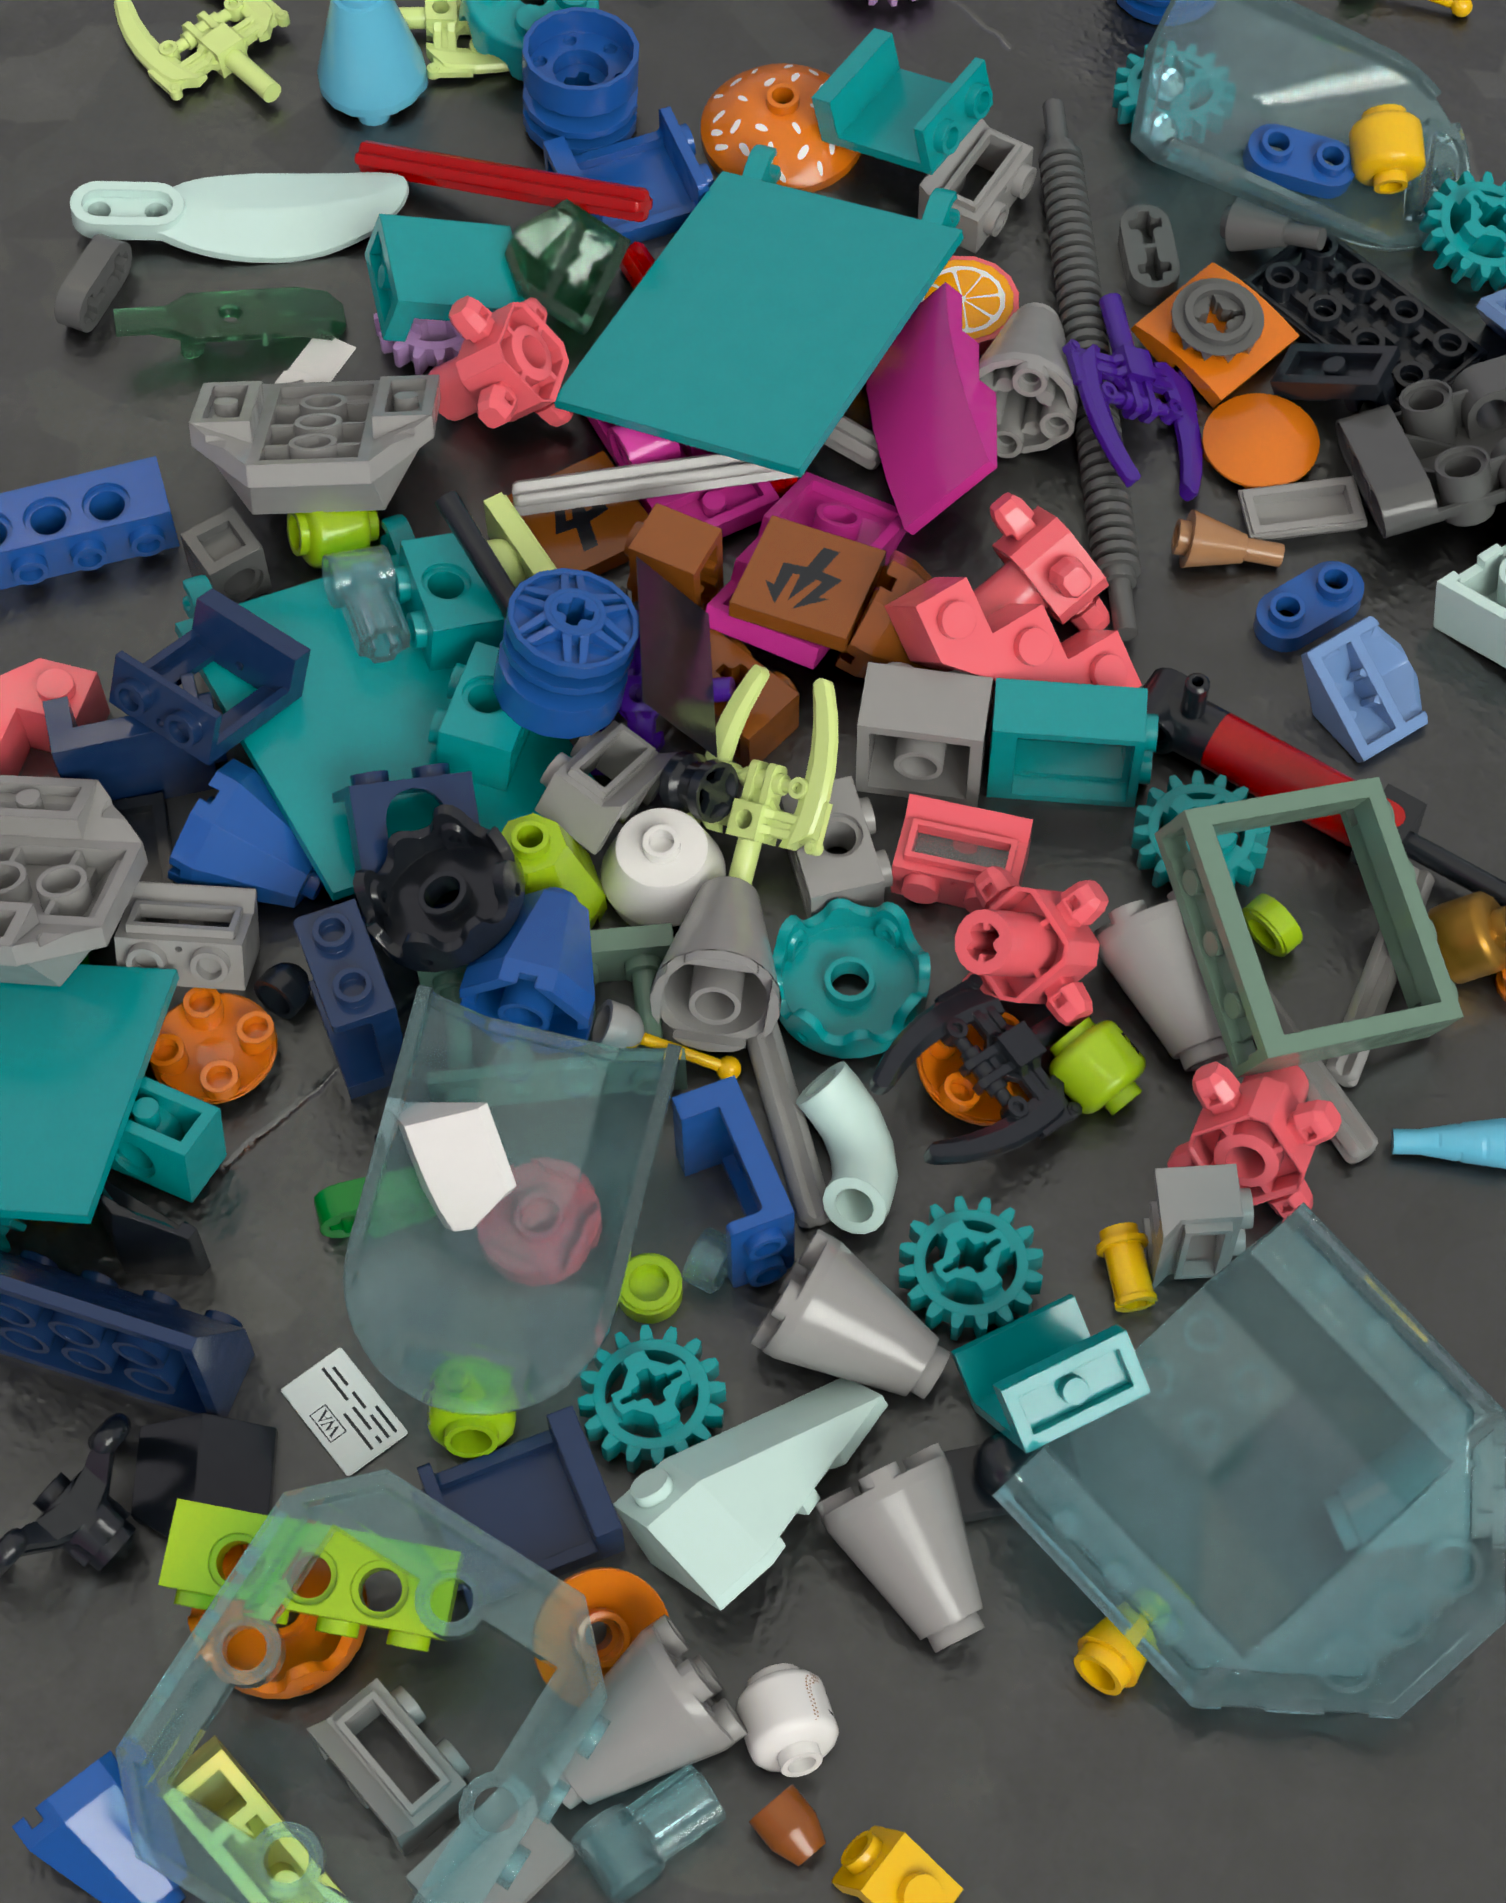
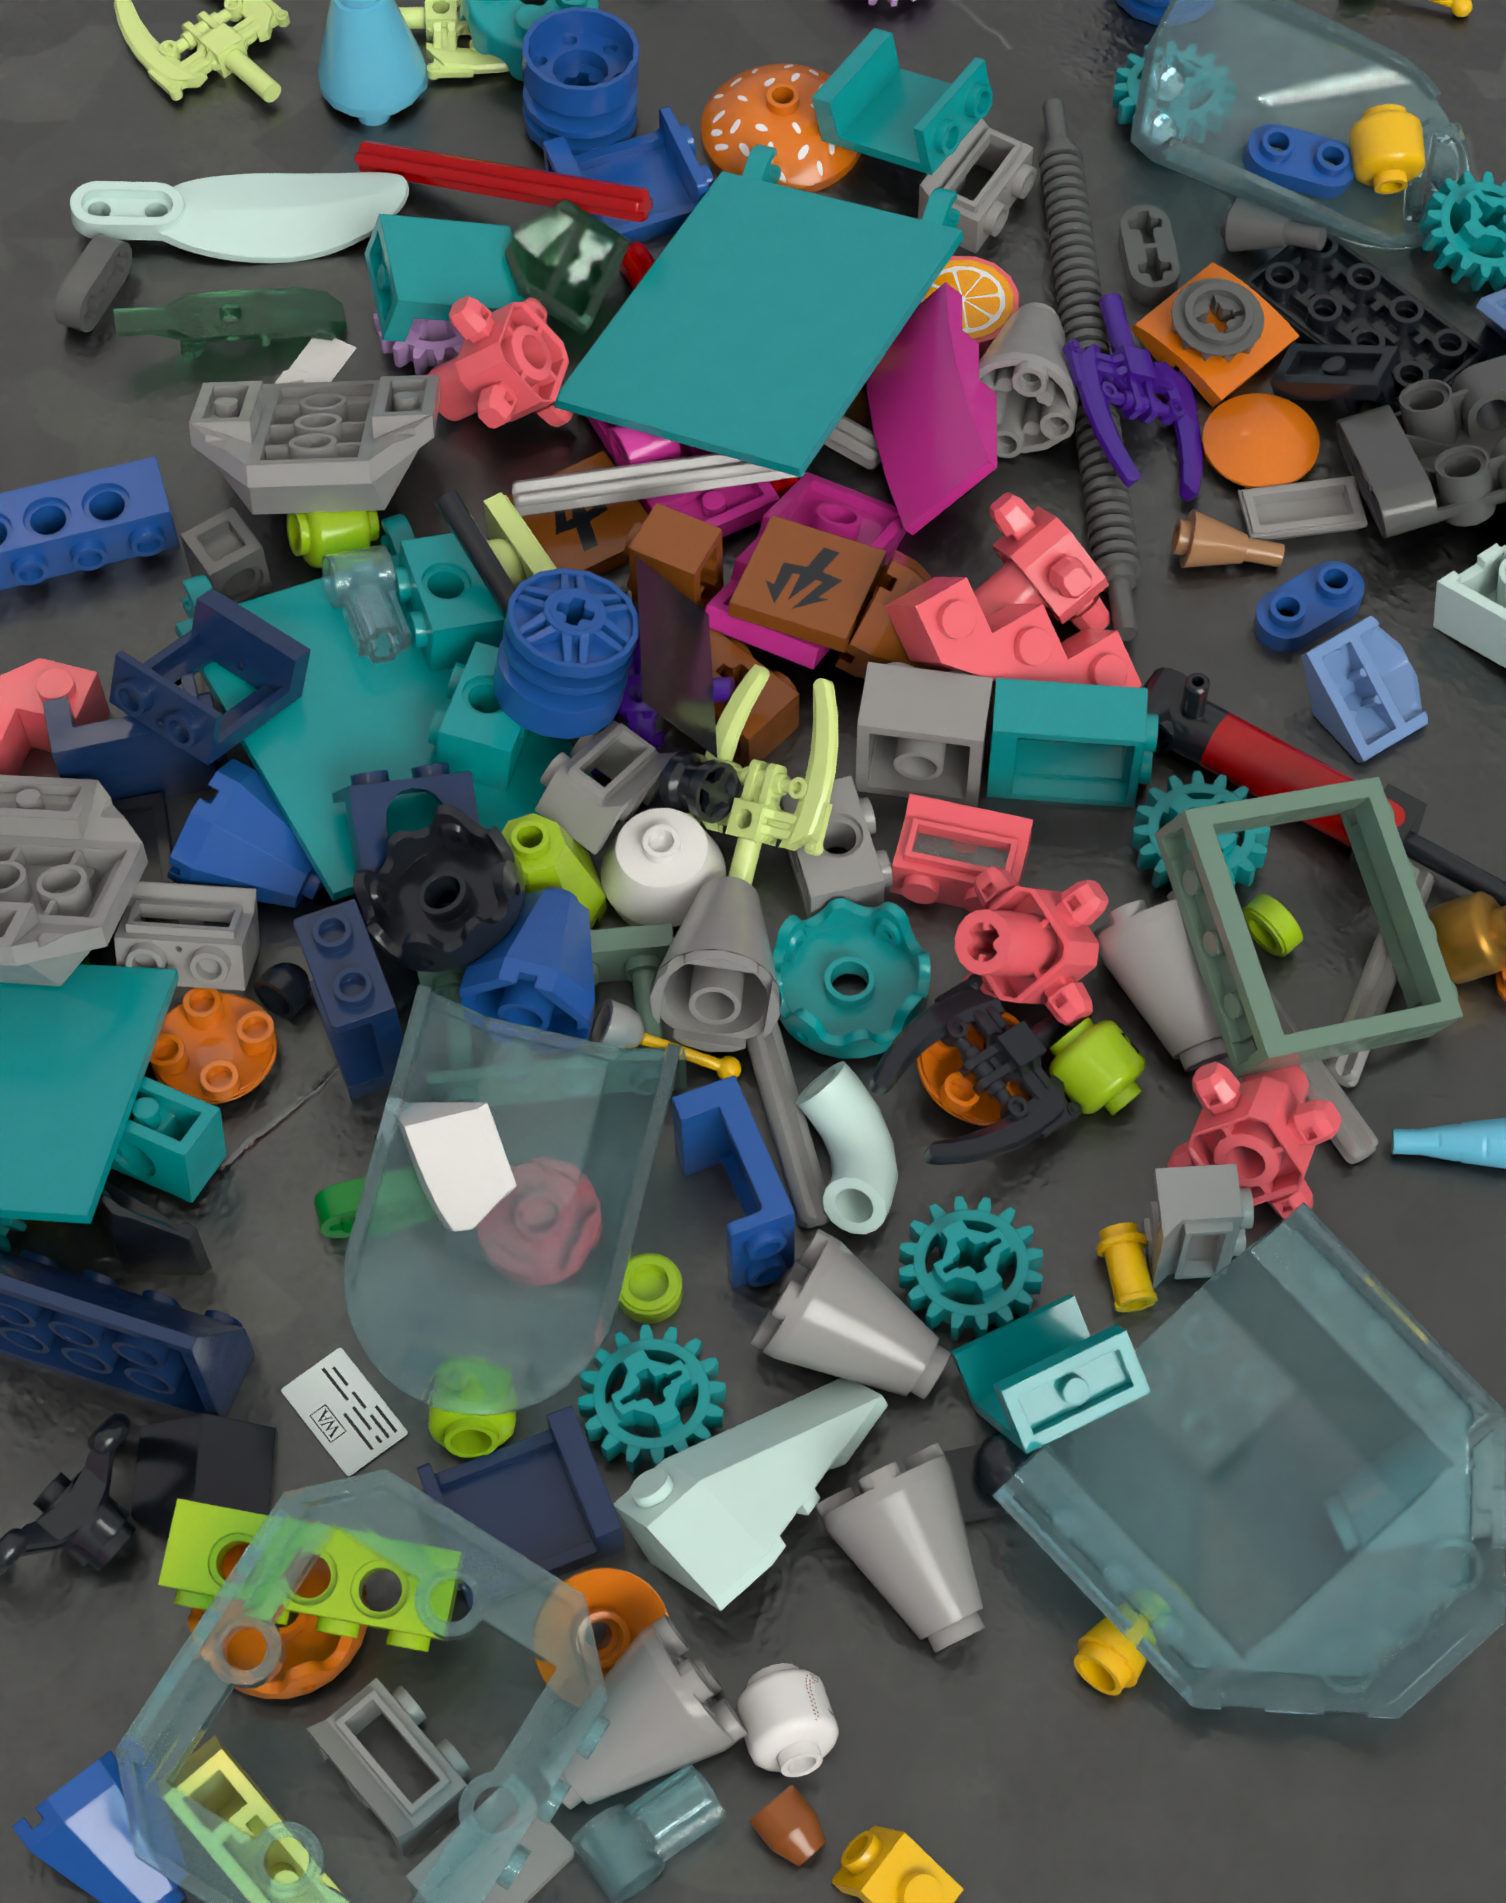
clear light blue axle [682,1227,728,1294] -> none

